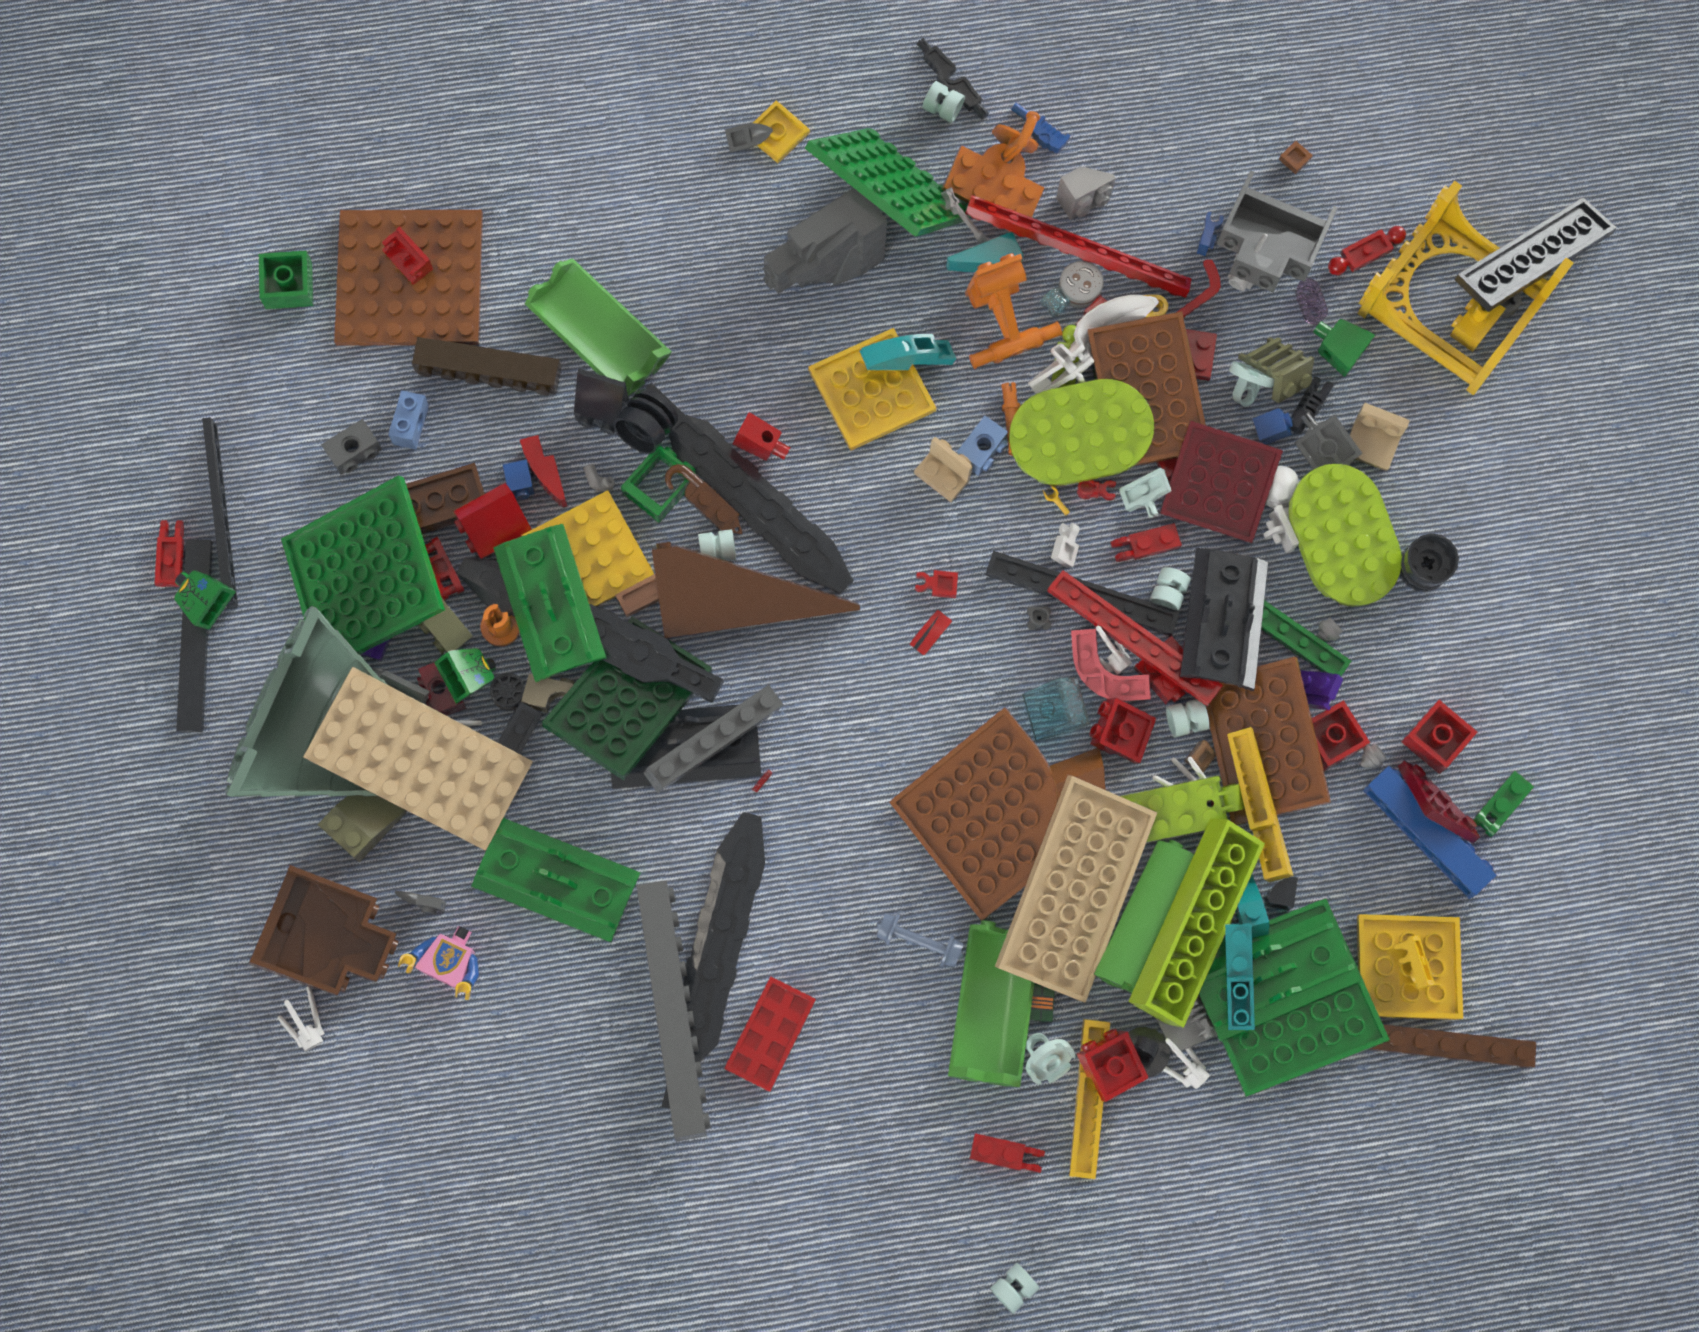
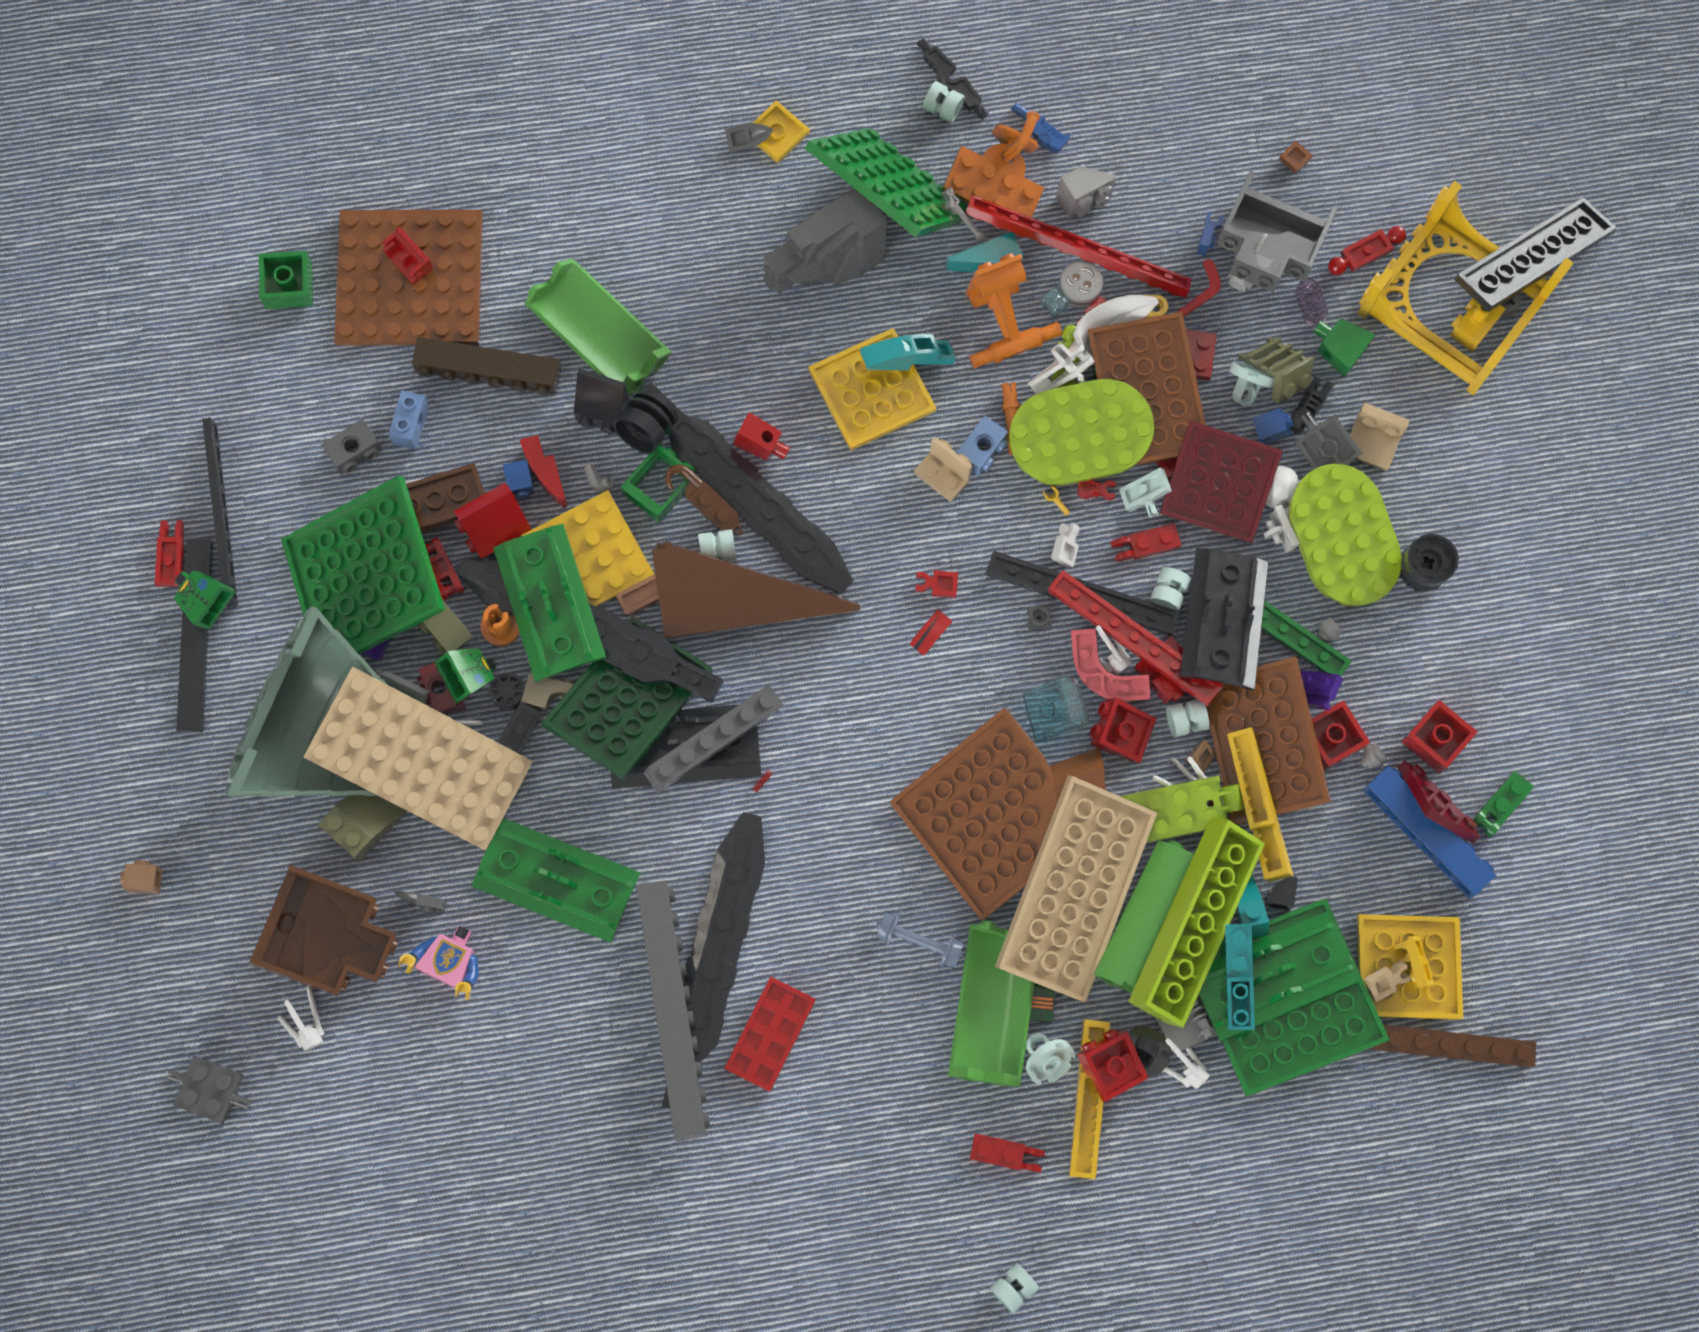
none -> medium nougat brick [120,860,163,894]
none -> dark grey plate [166,1056,252,1124]
none -> tan plate [1364,960,1411,1003]

